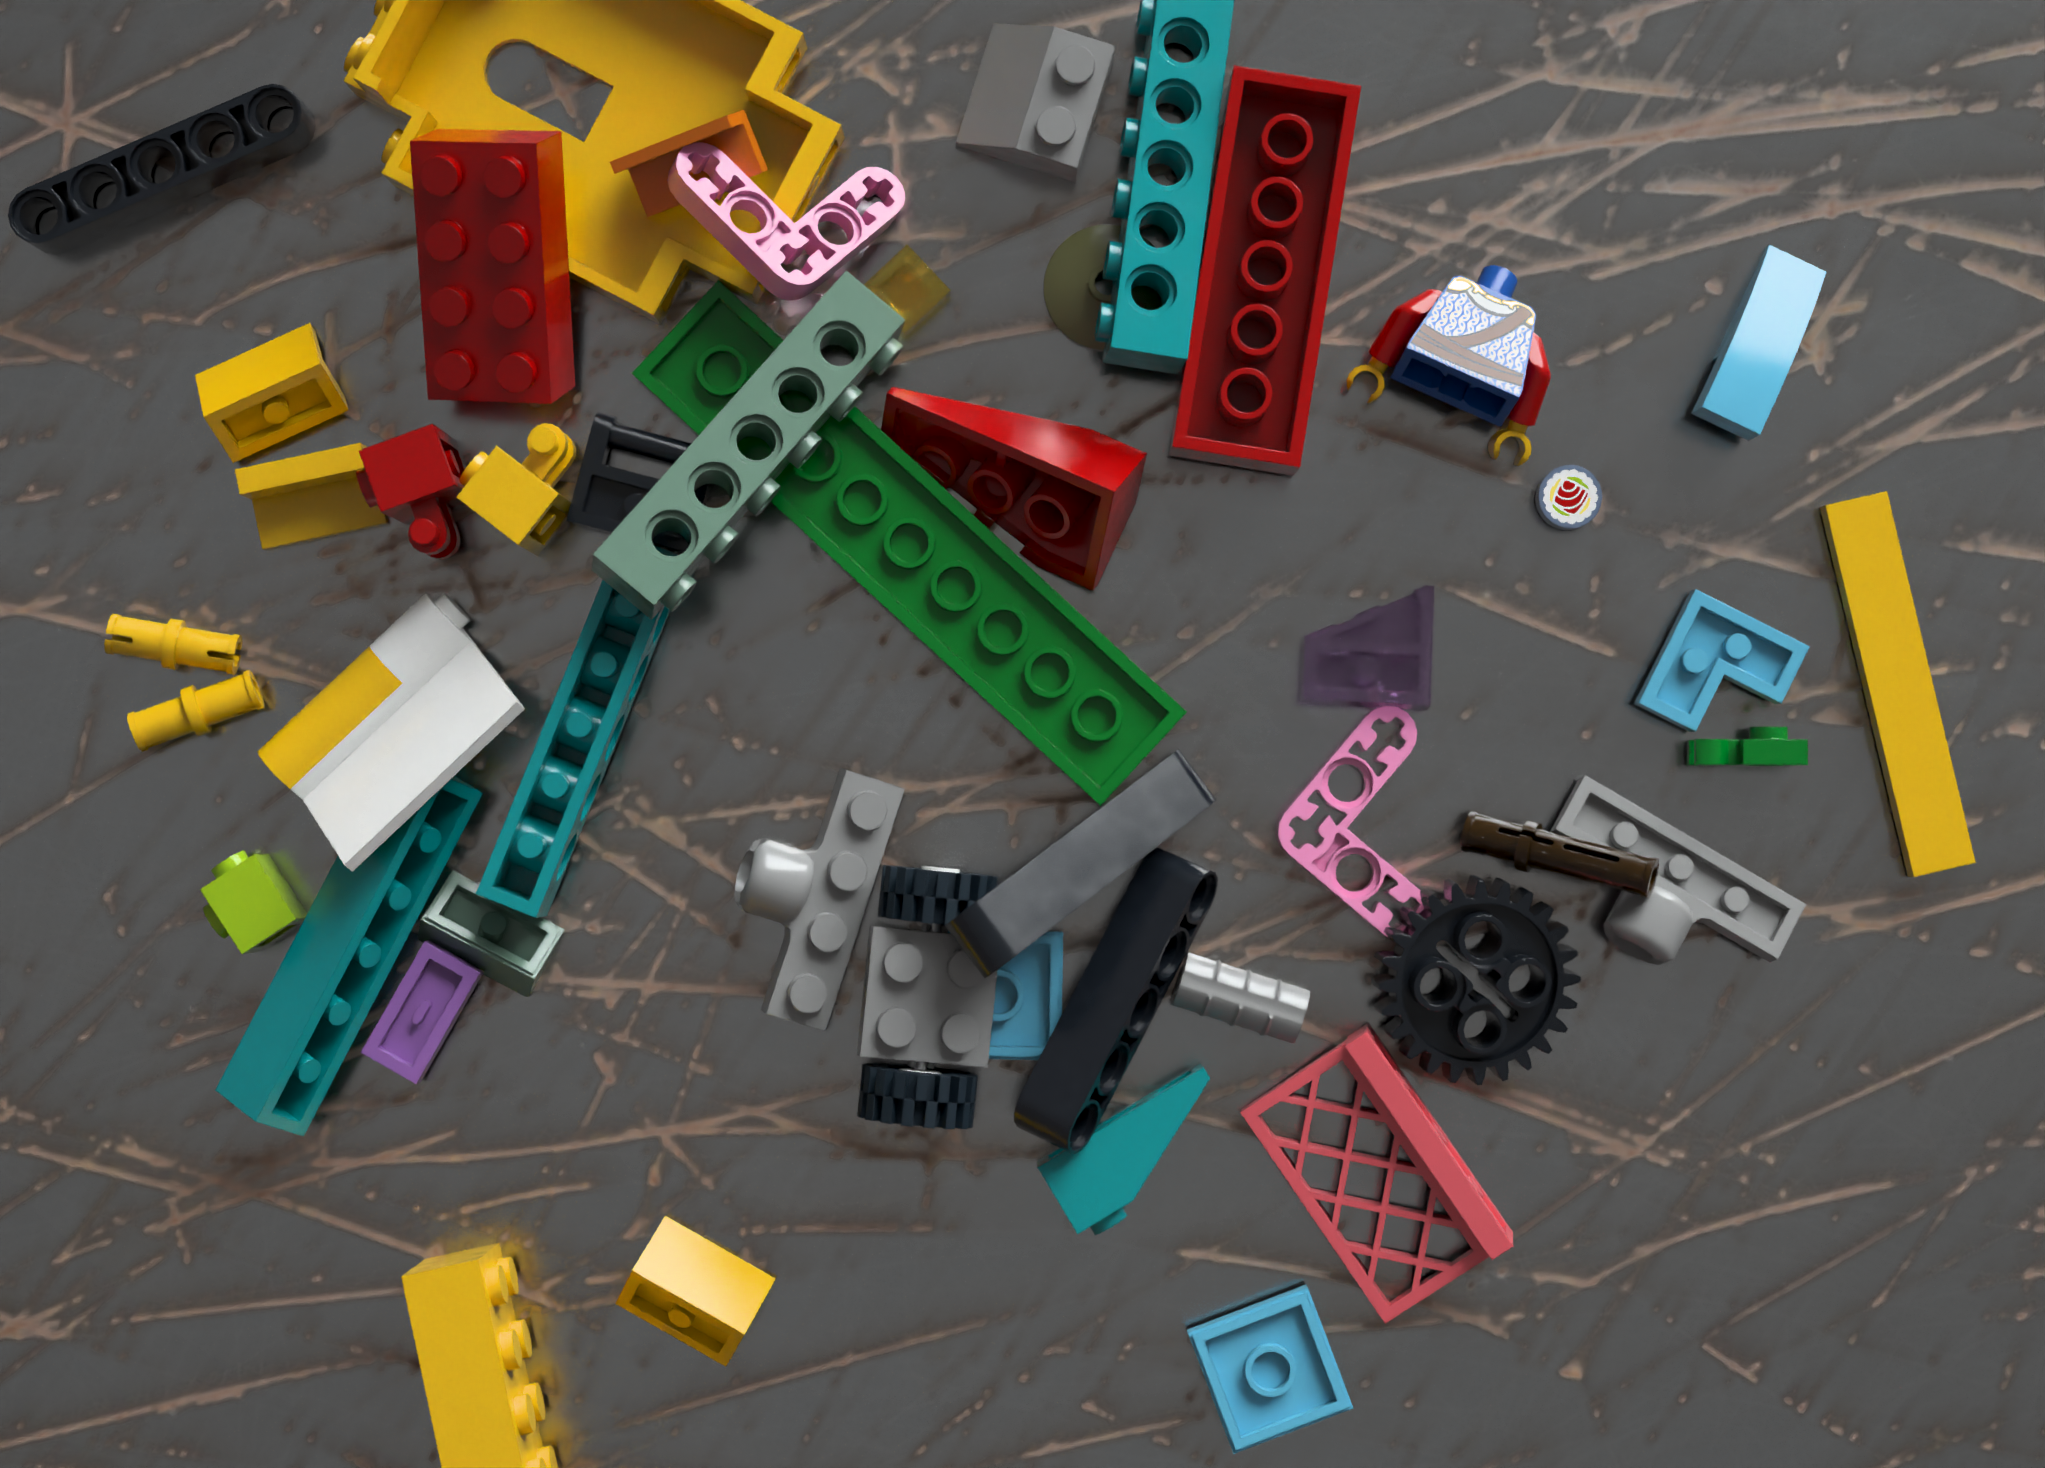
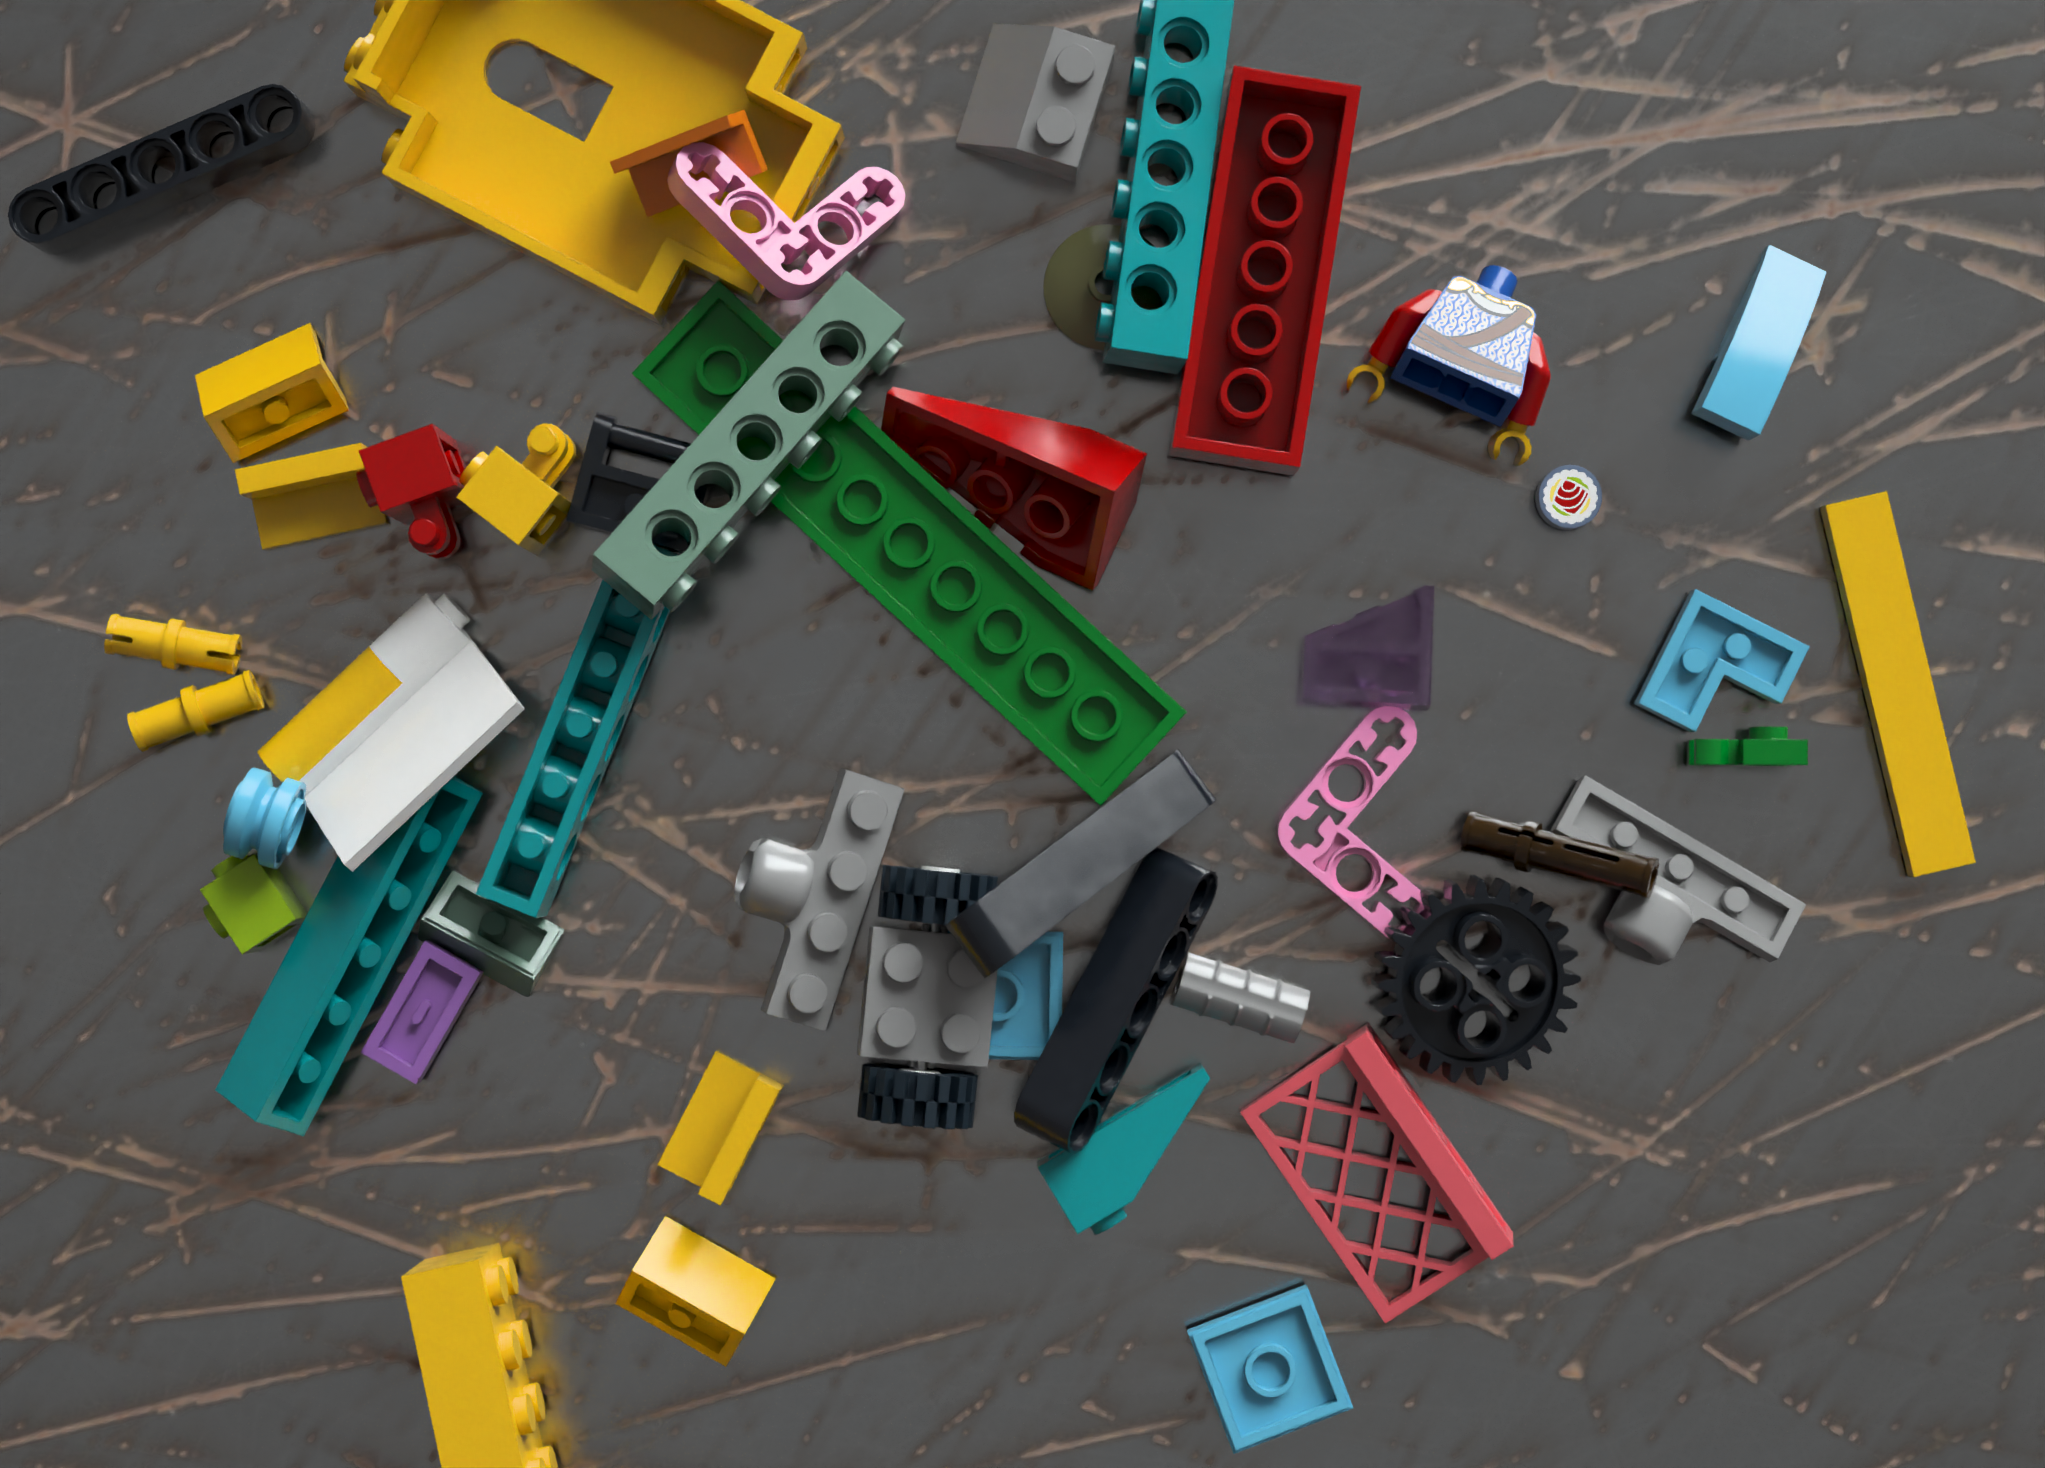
red brick [410,129,575,404] -> none
clear yellow plate [864,245,951,337] -> none
none -> medium azure wheel [223,767,307,869]
none -> yellow panel [657,1050,784,1206]

